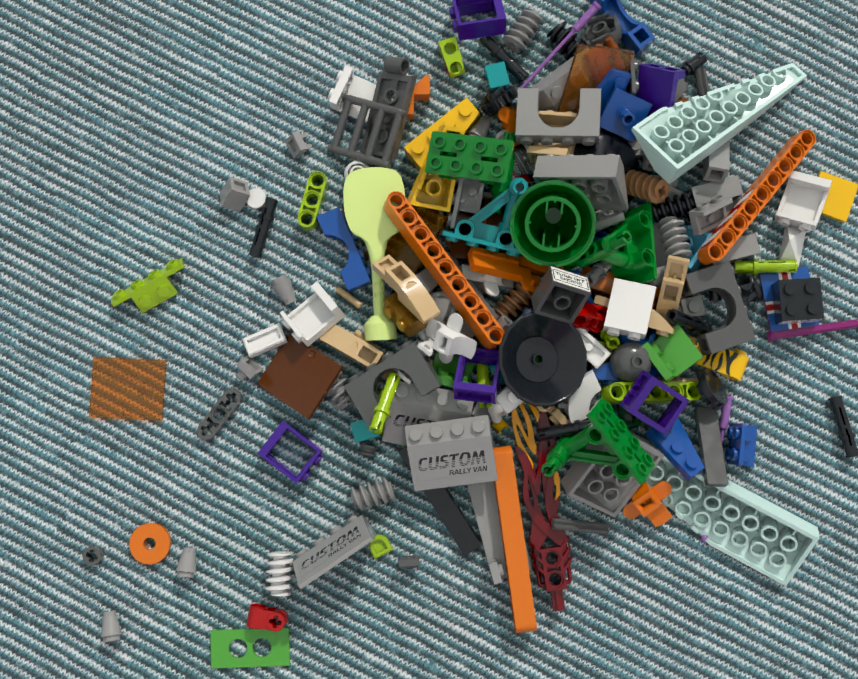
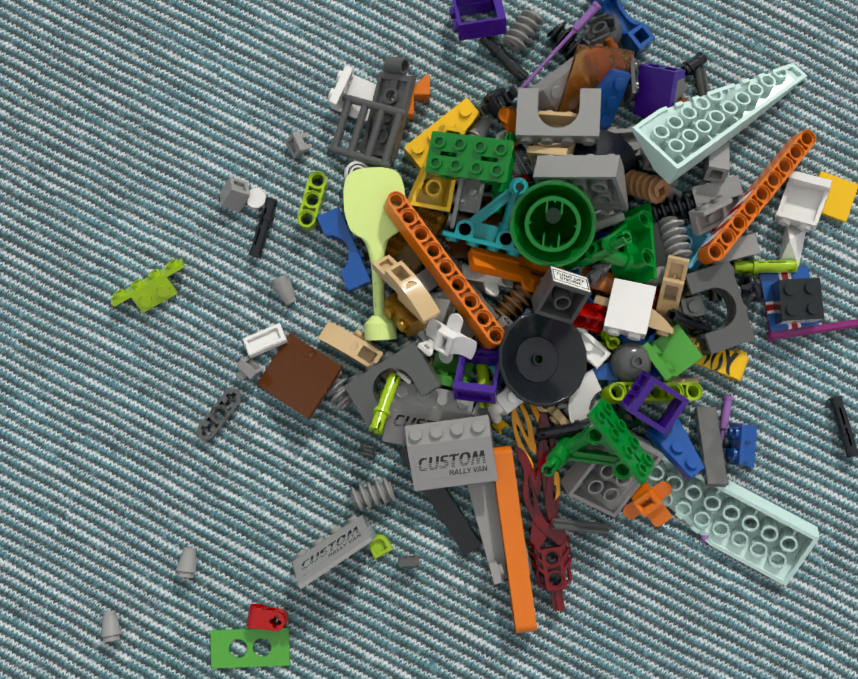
dark grey bush [83,546,104,565] -> none
clear orange piece [89,357,167,421] -> none
orange tile [129,523,172,565] -> none
dark purple window [257,421,324,484] -> none
white piece [265,551,293,596] -> none
white panel [280,281,346,347] -> none
tan piece [335,286,362,309] -> none
teal panel [350,419,380,443] -> none
lime leg [437,36,465,78] -> none
teal panel [484,61,510,90] -> none
blue tile [600,87,652,142] -> none
black tile [696,368,728,410] -> none

